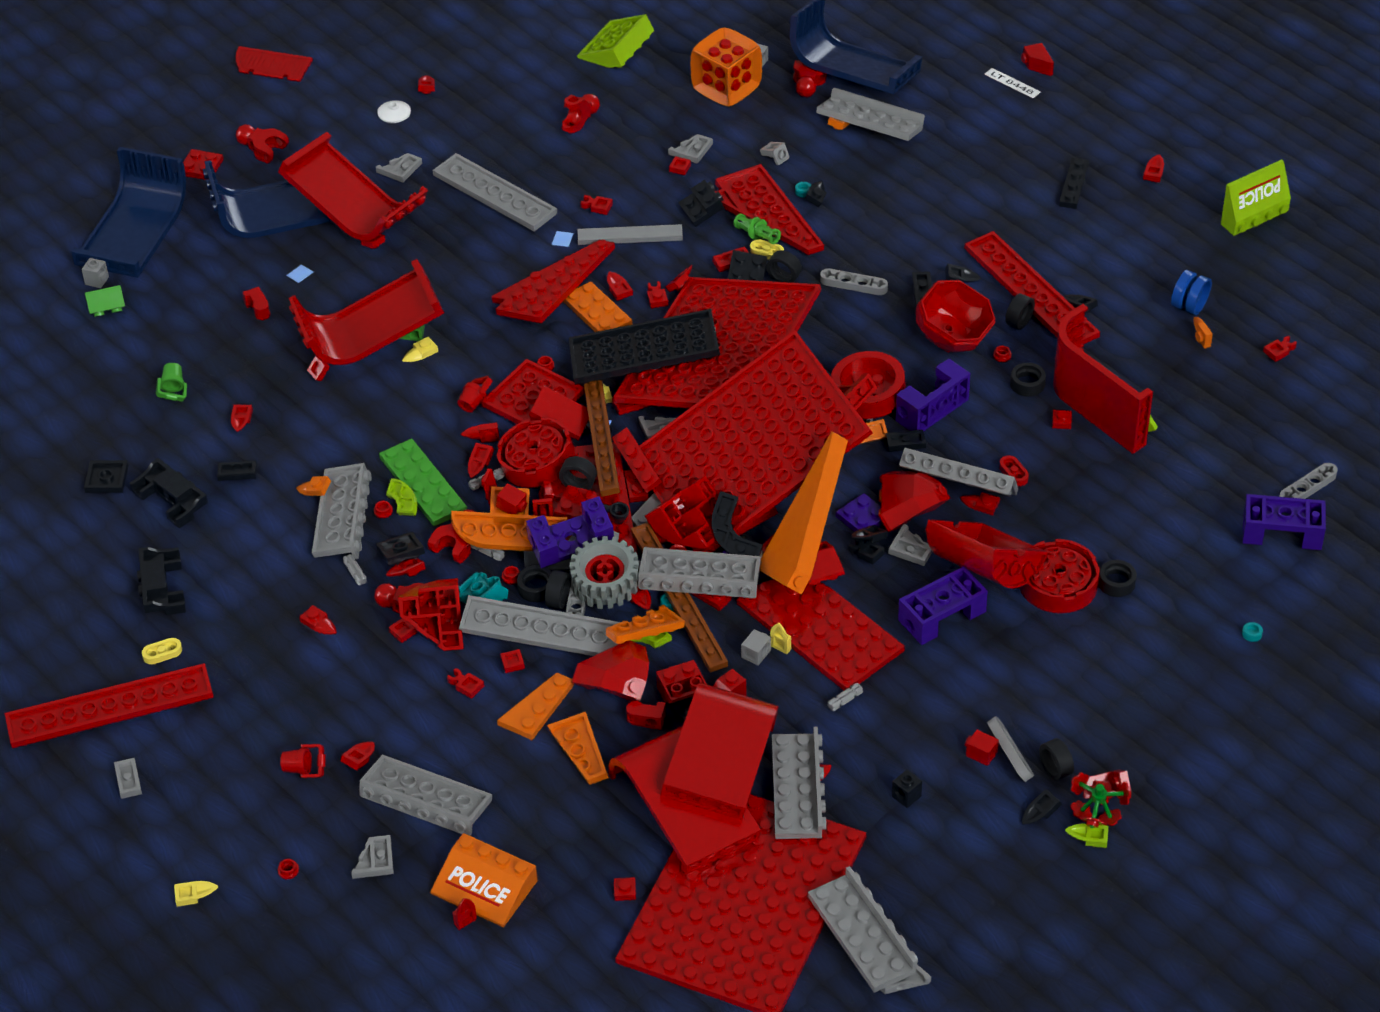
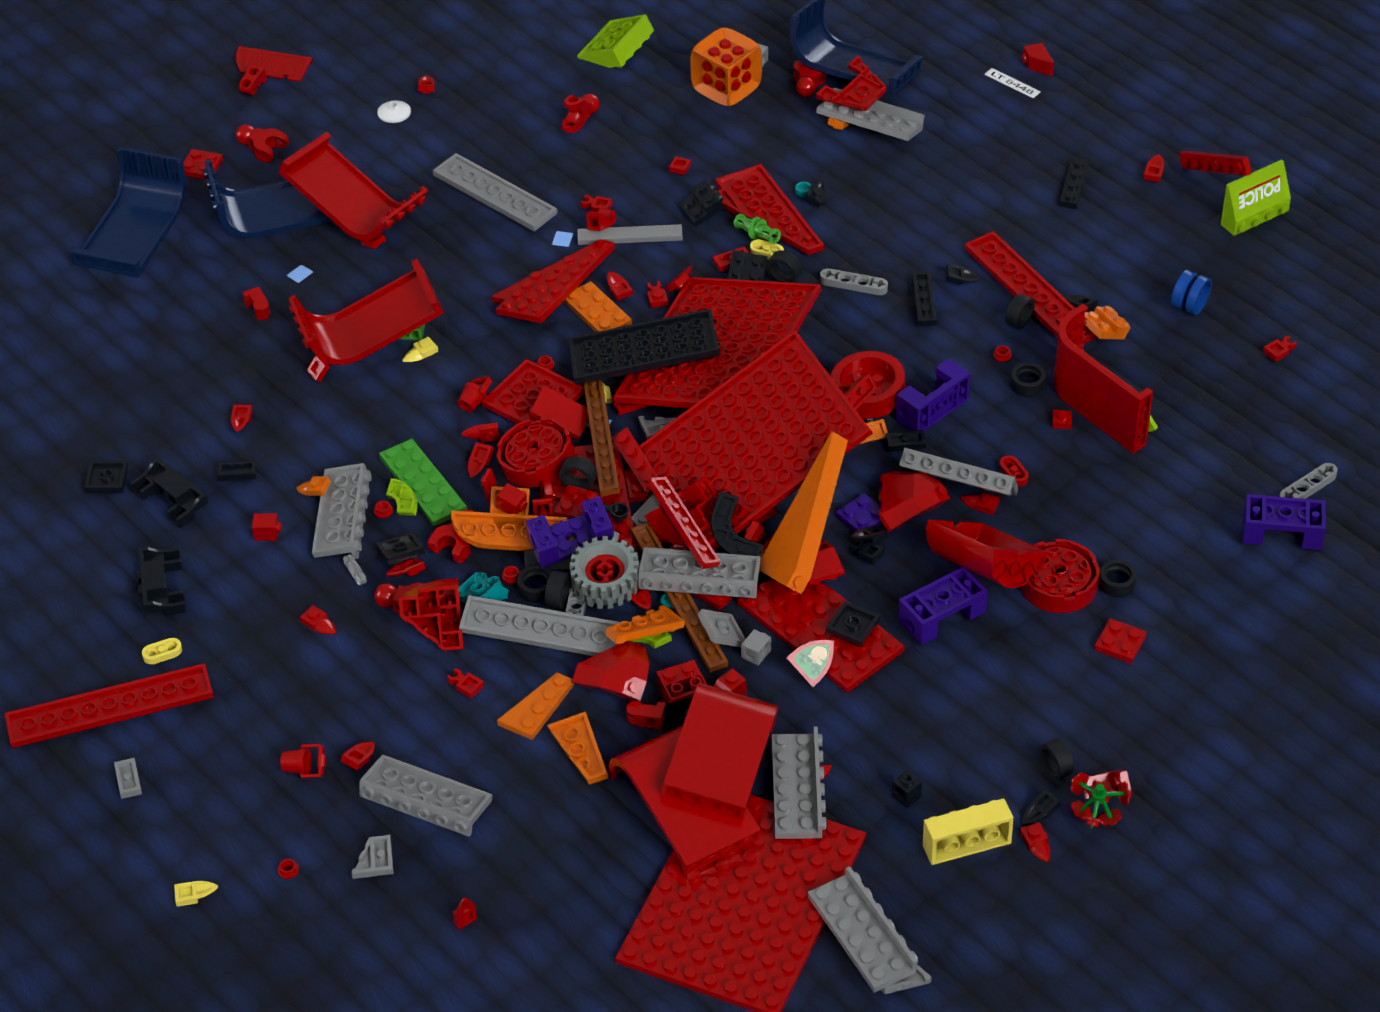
light grey brick [82,258,109,288] -> none
bright green slope [85,285,125,317] -> none
bright green piece [156,363,187,401] -> none
light grey wing [376,153,422,182] -> none
red plate [389,618,417,643] -> none
orange slope [431,833,538,928] -> none
light grey axle [468,468,505,491] -> none
light grey axle [470,544,505,561] -> none
red plate [500,649,525,673] -> none
red plate [614,877,636,901] -> none
light grey wing [668,134,713,164] -> none
light grey bracket [760,142,790,165] -> none
light yellow plate [770,623,791,654] -> none
light grey axle [828,683,863,711] -> none
light grey wing [888,524,932,566] -> none
red rock [916,280,996,353] -> none
red brick [965,729,999,766] -> none
light grey beam [987,716,1034,782] -> none
lime plate [1065,824,1109,848] -> none
orange plate [1193,317,1213,349] -> none
teal tile [1242,622,1263,642] -> none
none -> red leg [239,64,267,95]
none -> red brick [252,513,282,541]
none -> red leg [586,209,616,231]
none -> red plate [647,476,721,569]
none -> light grey plate [697,609,745,647]
none -> red plate [744,521,766,544]
none -> shield [786,639,834,687]
none -> red wing [816,55,887,111]
none -> black plate [826,601,880,647]
none -> light yellow brick [922,798,1014,865]
none -> red plate [1020,822,1050,862]
none -> orange plate [1085,306,1131,339]
none -> red plate [1094,618,1147,664]
none -> red plate [1179,150,1252,176]

